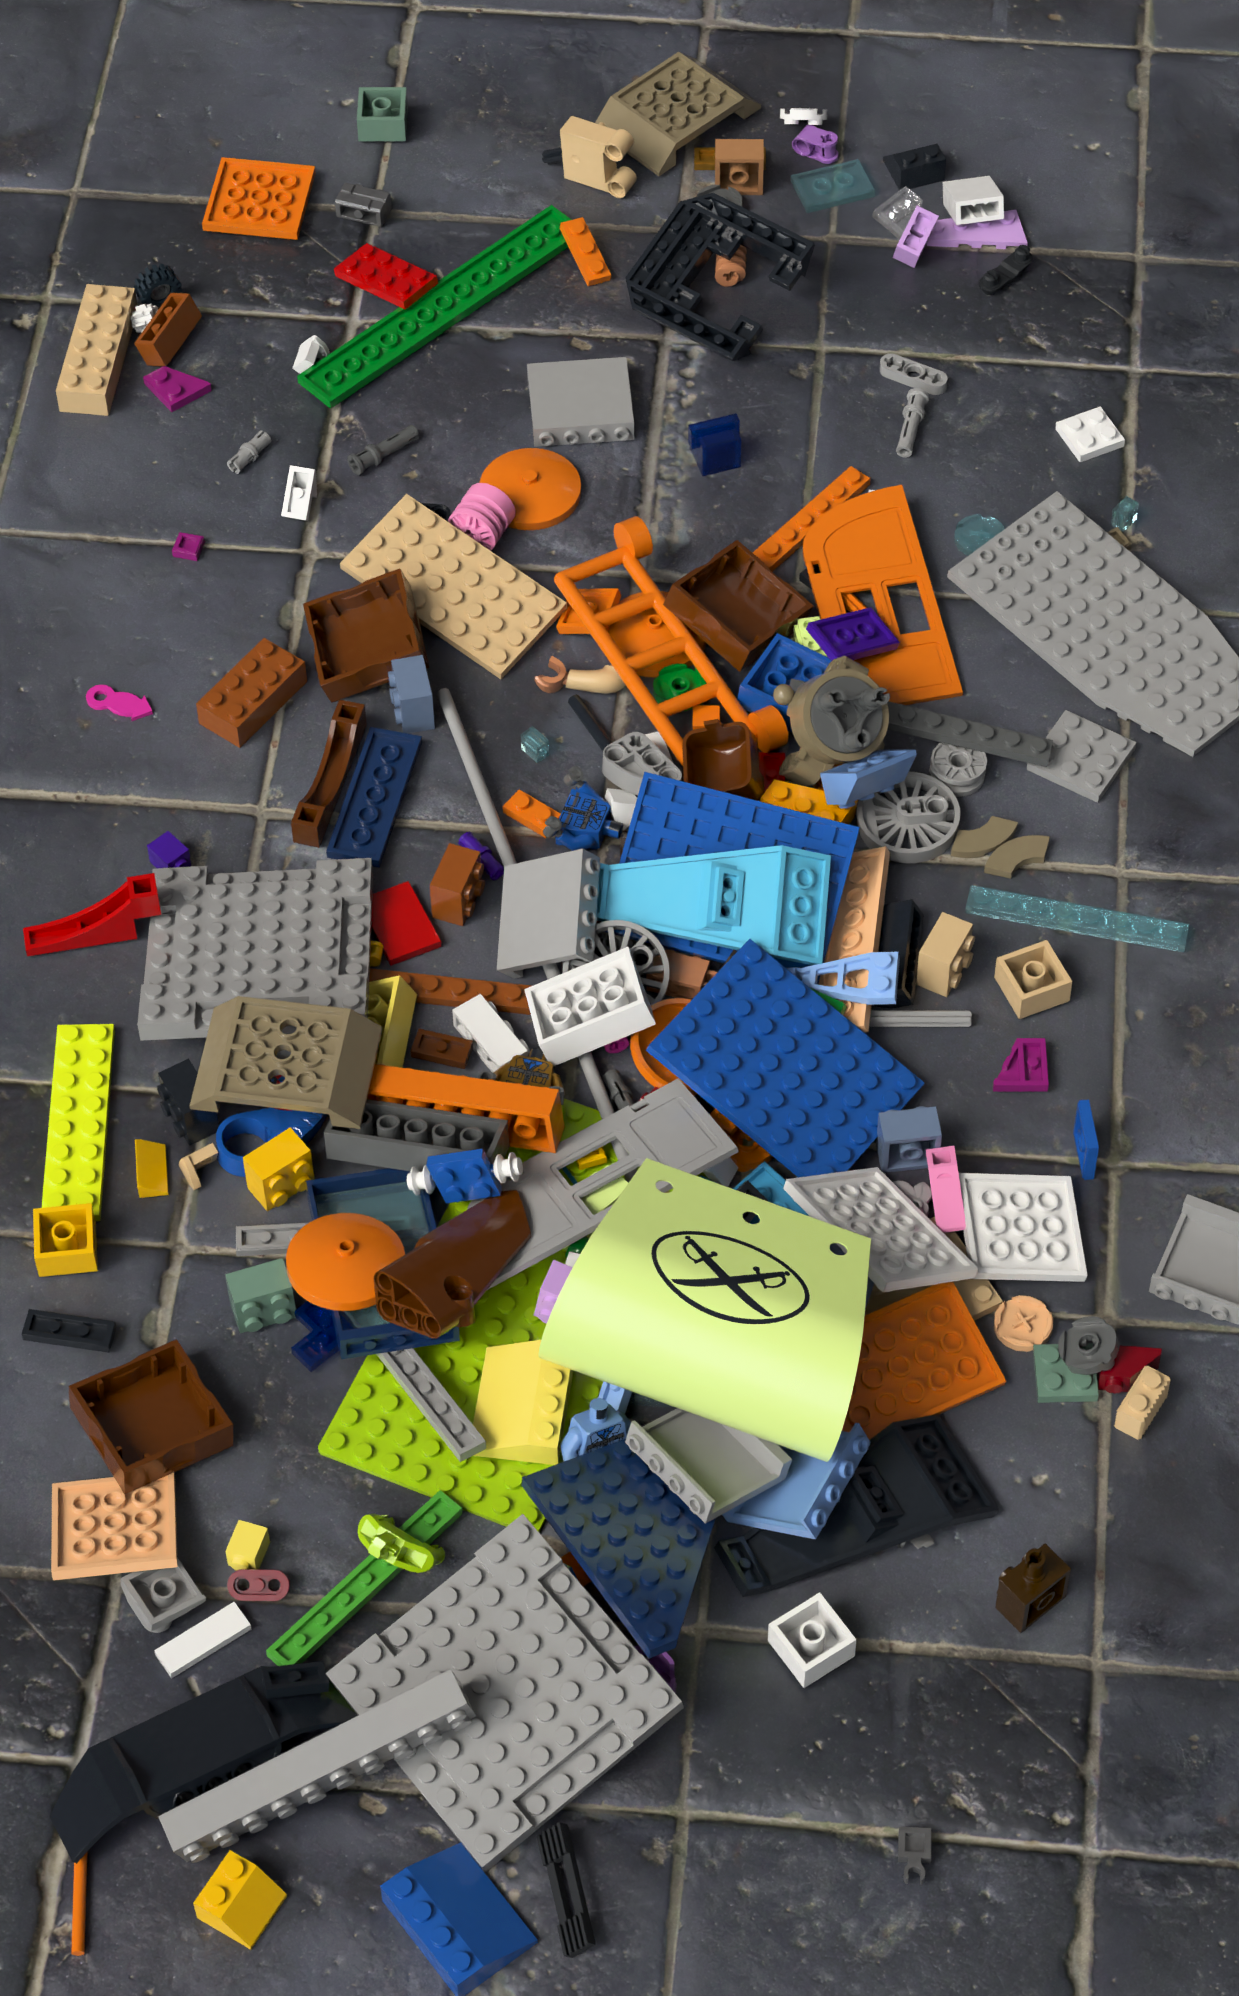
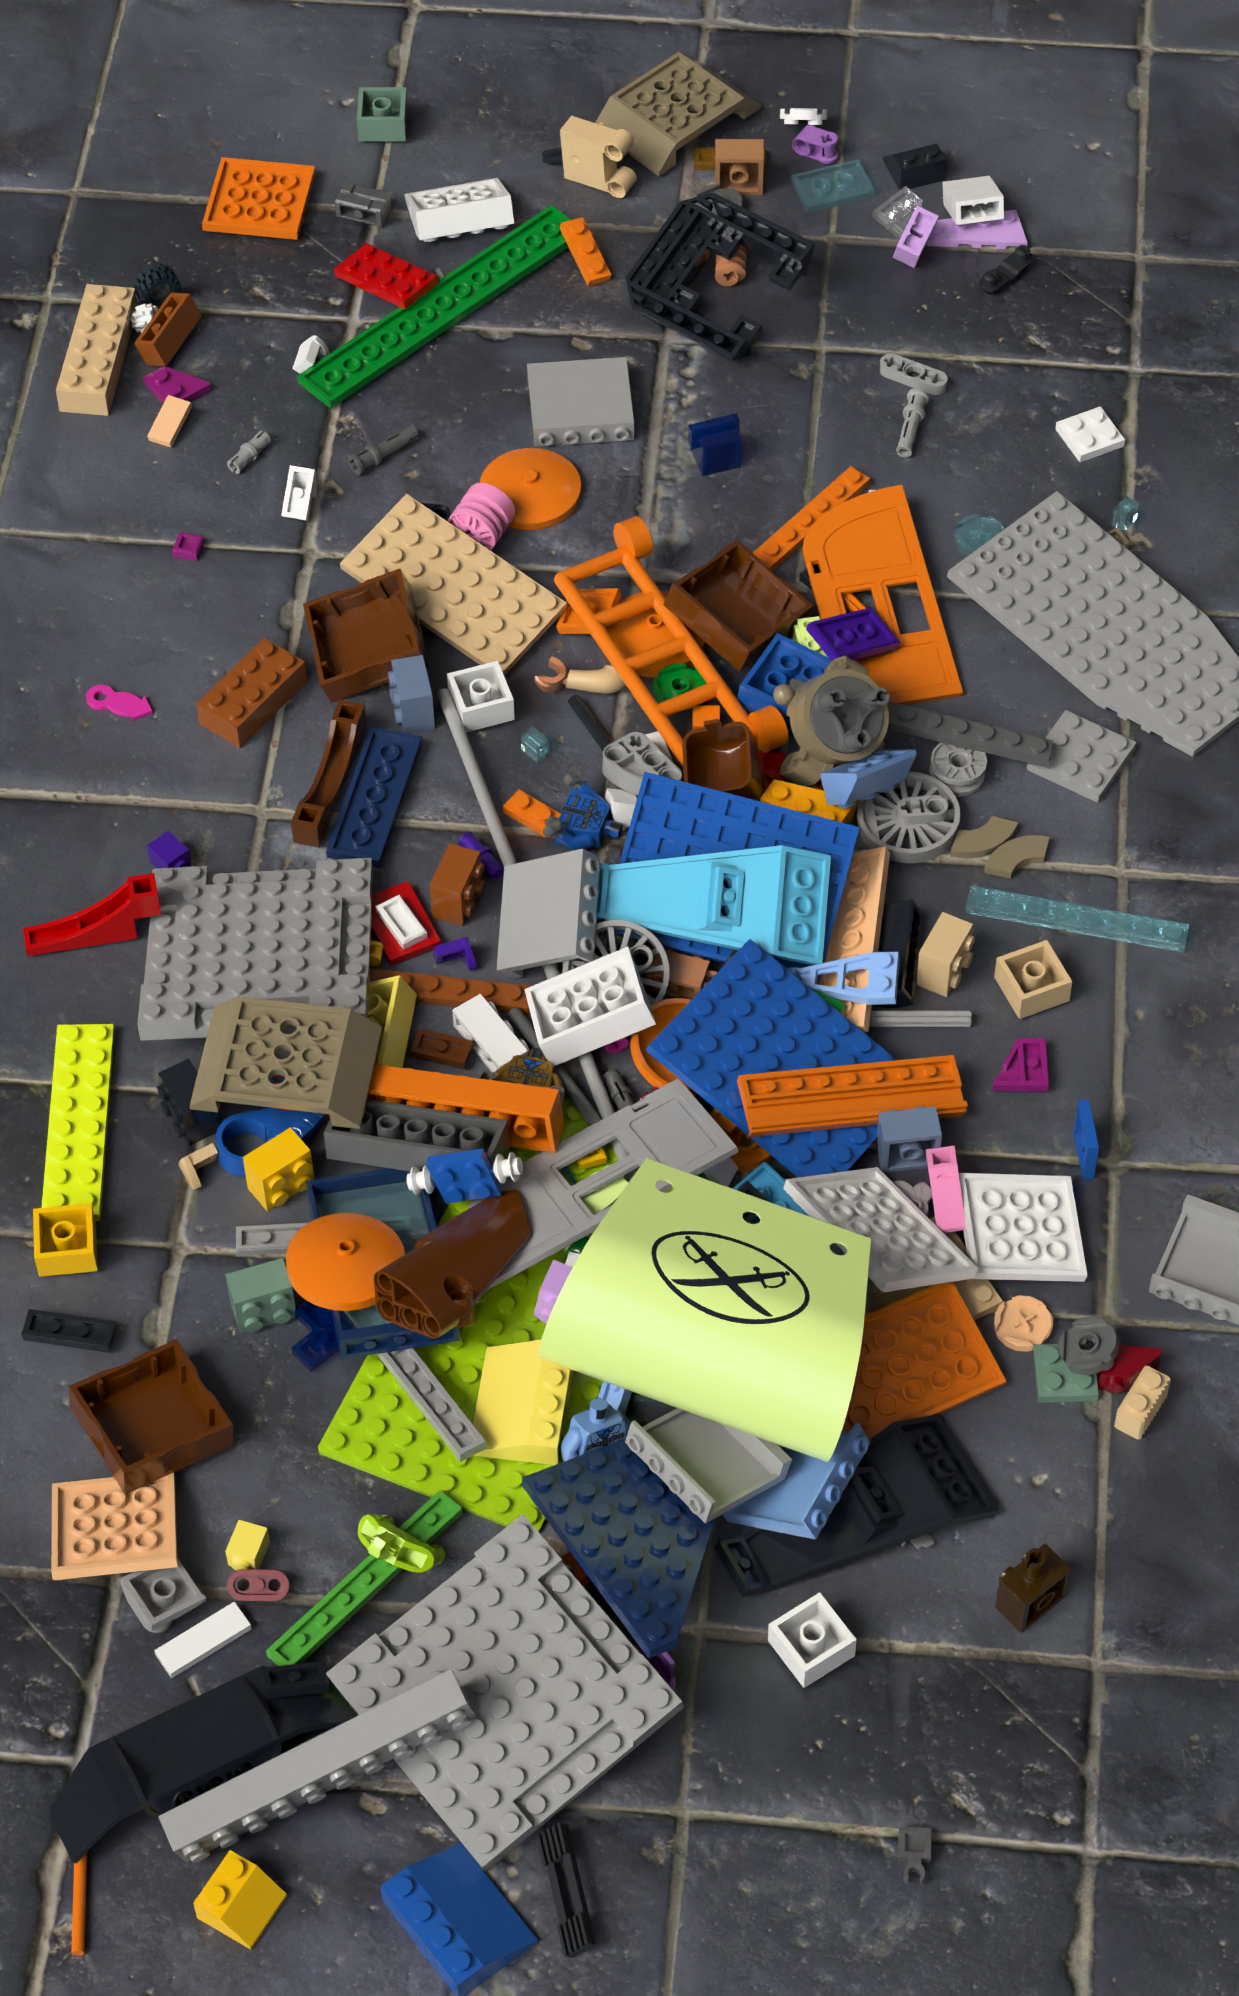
yellow slope [135,1139,168,1198] -> none
none -> light nougat tile [147,395,192,448]
none -> white tile [375,895,428,950]
none -> white slope [404,178,514,242]
none -> dark purple tile [433,937,477,971]
none -> white brick [447,661,515,732]
none -> dark grey piece [508,1007,602,1126]
none -> orange plate [737,1055,968,1137]

